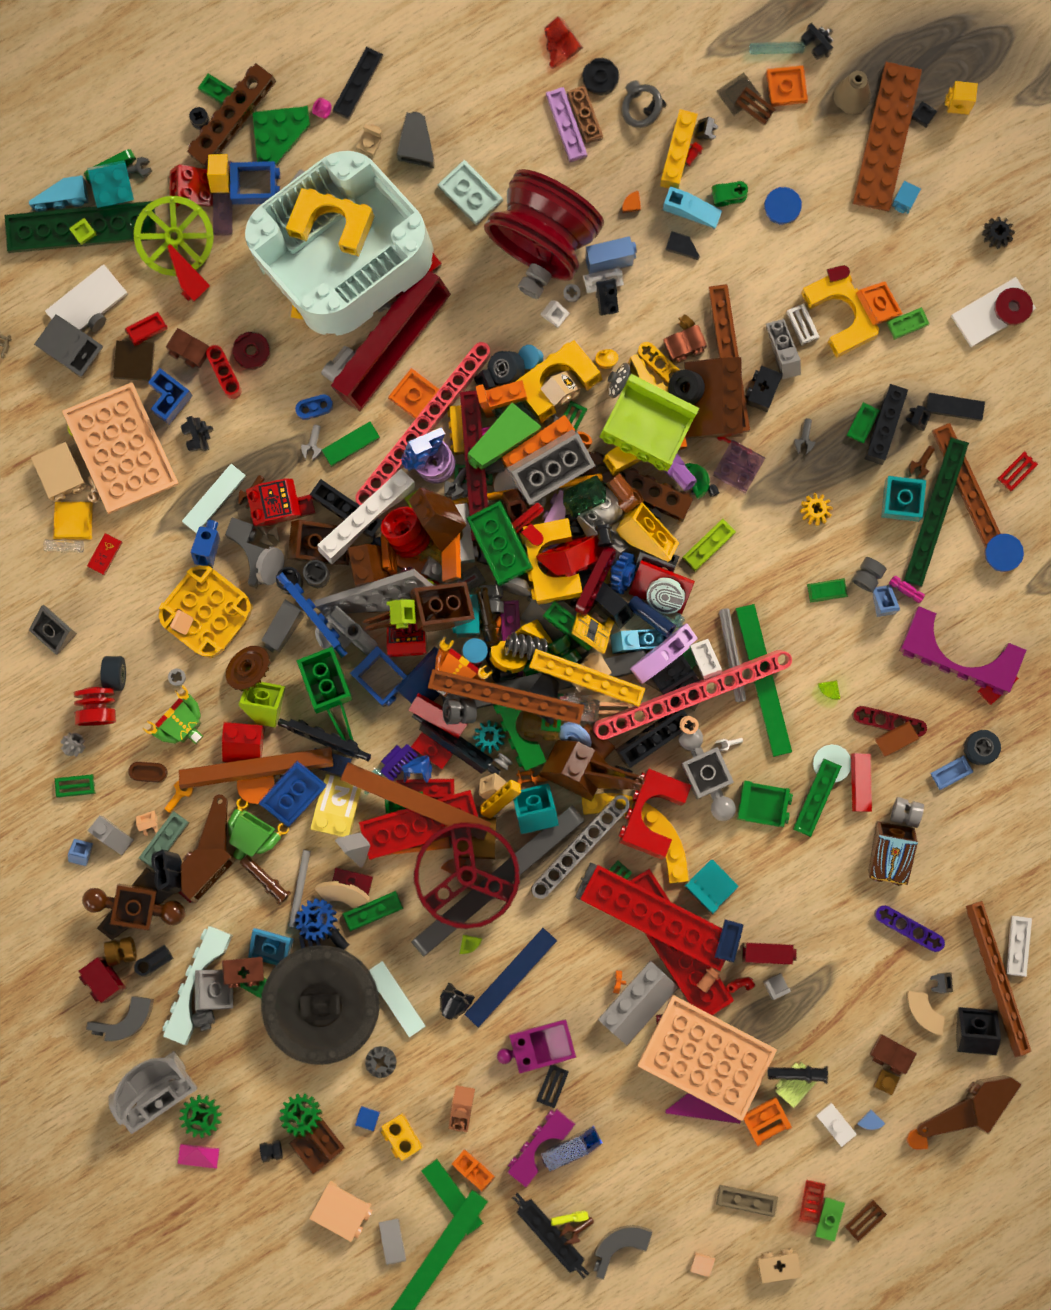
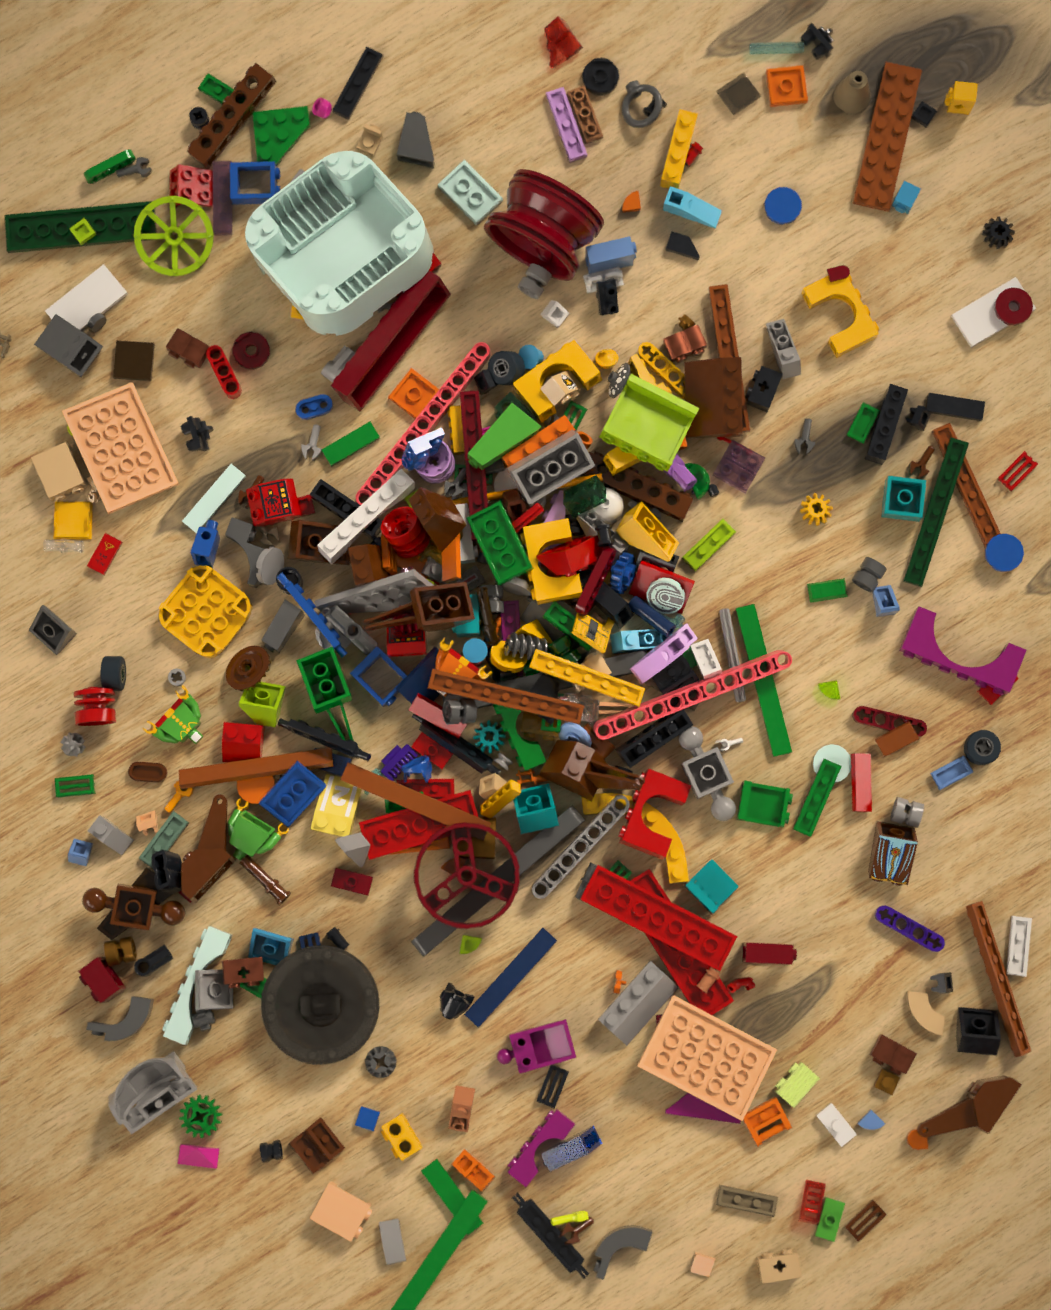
medium azure slope [29,175,89,212] -> none
teal brick [87,160,134,208] -> none
red tile [125,312,168,346] -> none
blue brick [148,368,193,425] -> none
red slope [167,244,210,302] -> none
light nougat slope [170,610,193,635] -> none
yellow slope [207,154,230,193] -> none
green gear [279,1093,323,1137] -> none
yellow arch [286,188,375,257] -> none
light grey bar [289,850,311,928] -> none
blue gear [295,898,338,942] -> none
dark grey wheel [303,560,330,589] -> none
tan tile [315,881,370,909] -> none
green tile [342,891,404,932] -> none
light aqua tile [366,961,426,1037] -> none
lime brick [387,599,416,629] -> none
orange bracket [475,380,528,418] -> none
red piece [521,524,544,546] -> none
light grey bush [563,284,580,302] -> none
dark orange piece [606,473,643,513] -> none
black tyre [668,369,705,405] -> none
light nougat bush [679,716,698,734] -> none
black tile [694,117,718,140] -> none
green piece [711,181,748,207] -> none
dark blue tile [715,919,744,963] -> none
reddish brown tile [735,87,776,125] -> none
light grey panel [763,973,791,1000] -> none
black pin [768,1066,828,1084] -> none
white tile [786,304,819,346] -> none
orange tile [856,281,903,326] -> none
bright green plate [887,307,929,340] -> none
dark pink axle [889,576,925,603] -> none

